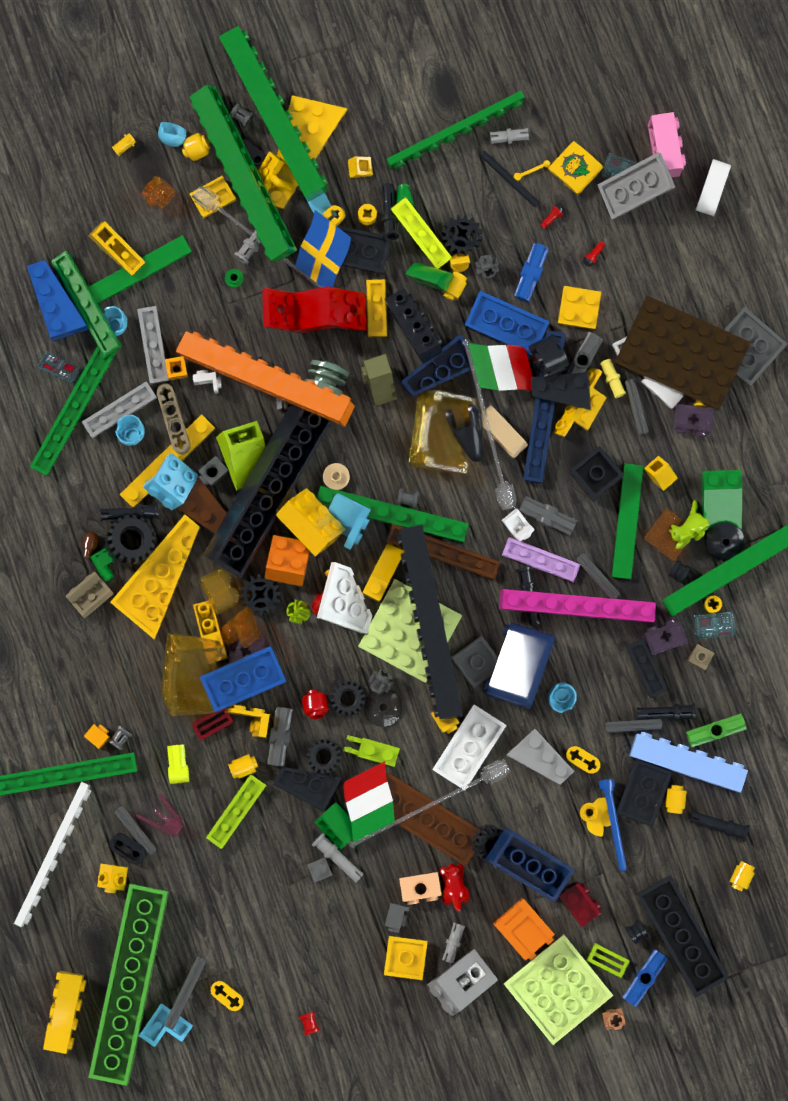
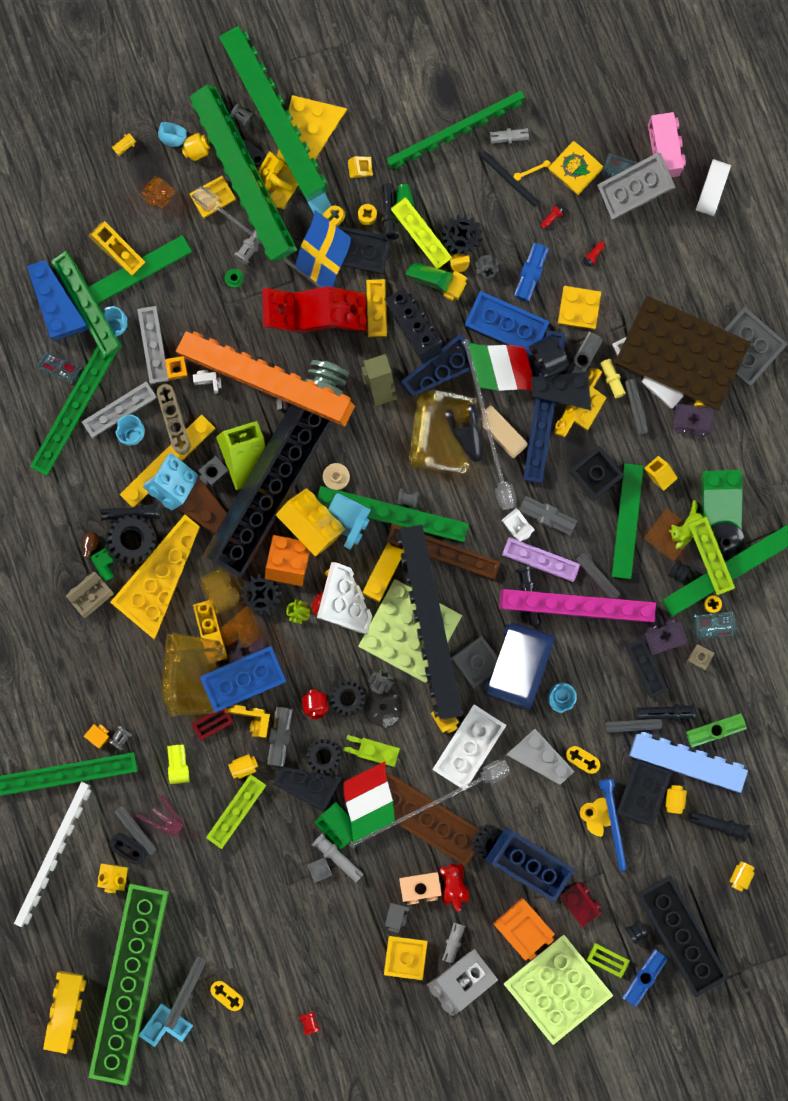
nougat piece [602,1008,626,1030] -> none
none -> lime plate [688,516,735,595]

